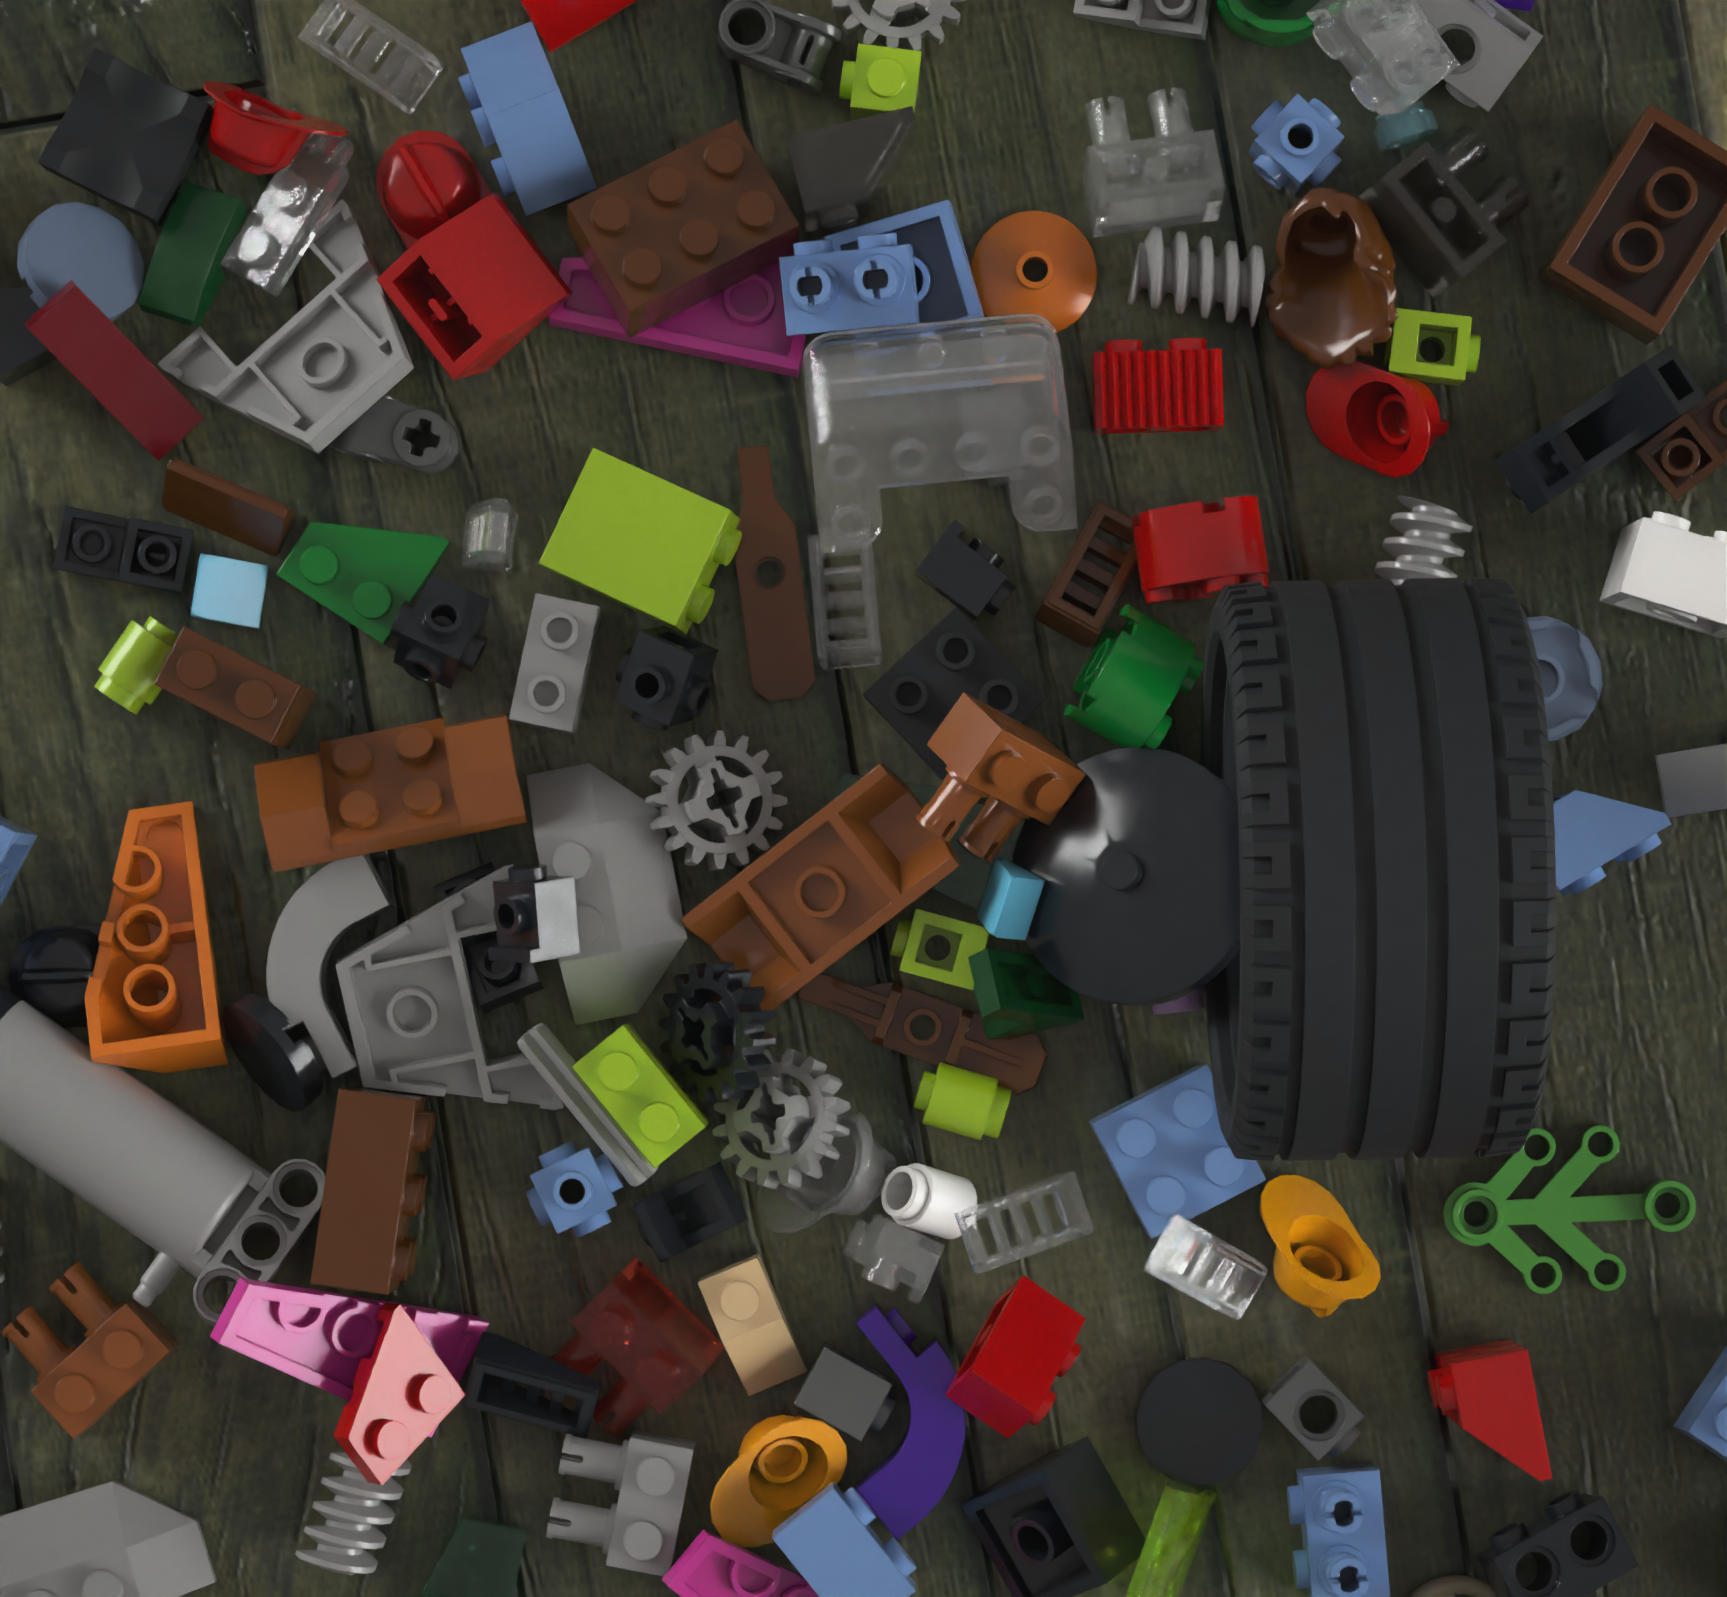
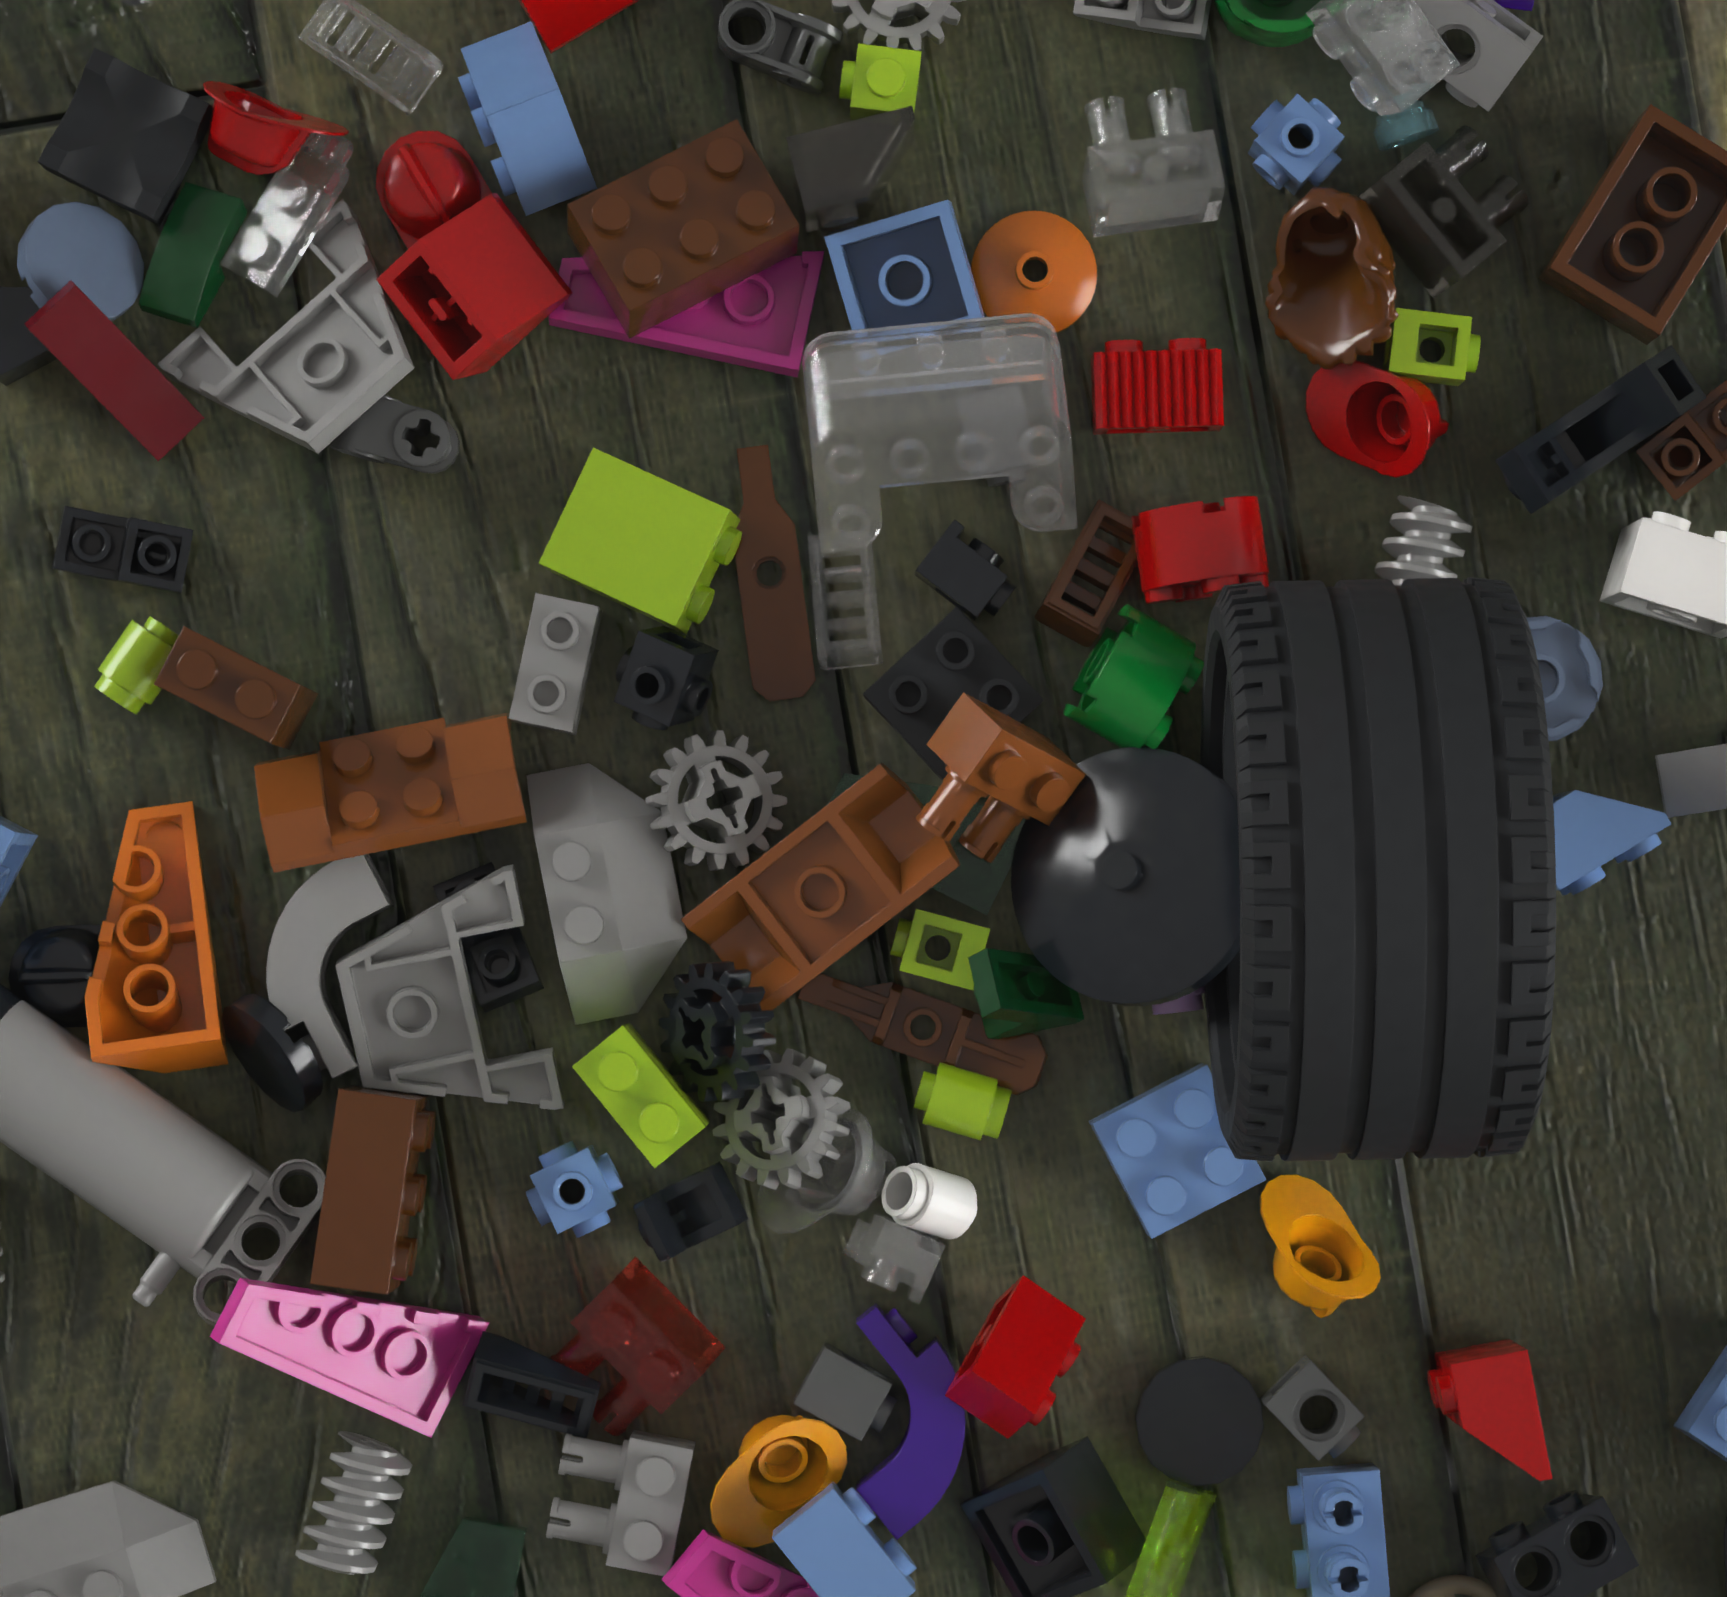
dark orange brick [0,1261,181,1439] -> none
reddish brown slope [162,458,296,556] -> none
medium azure slope [191,553,269,629] -> none
green wing [276,521,452,645] -> none
wing [333,1302,466,1485] -> none
black brick [390,573,490,689] -> none
clear slope [461,498,518,574] -> none
black brick [488,864,580,963] -> none
light grey axle [517,1023,658,1187] -> none
tan slope [698,1253,808,1396] -> none
medium blue brick [779,233,920,336] -> none
clear slope [954,1171,1095,1274] -> none
medium azure slope [977,857,1045,940] -> none
light grey piece [1128,226,1265,327] -> none
clear slope [1143,1214,1268,1320] -> none
bright green plant [1443,1124,1696,1294] -> none

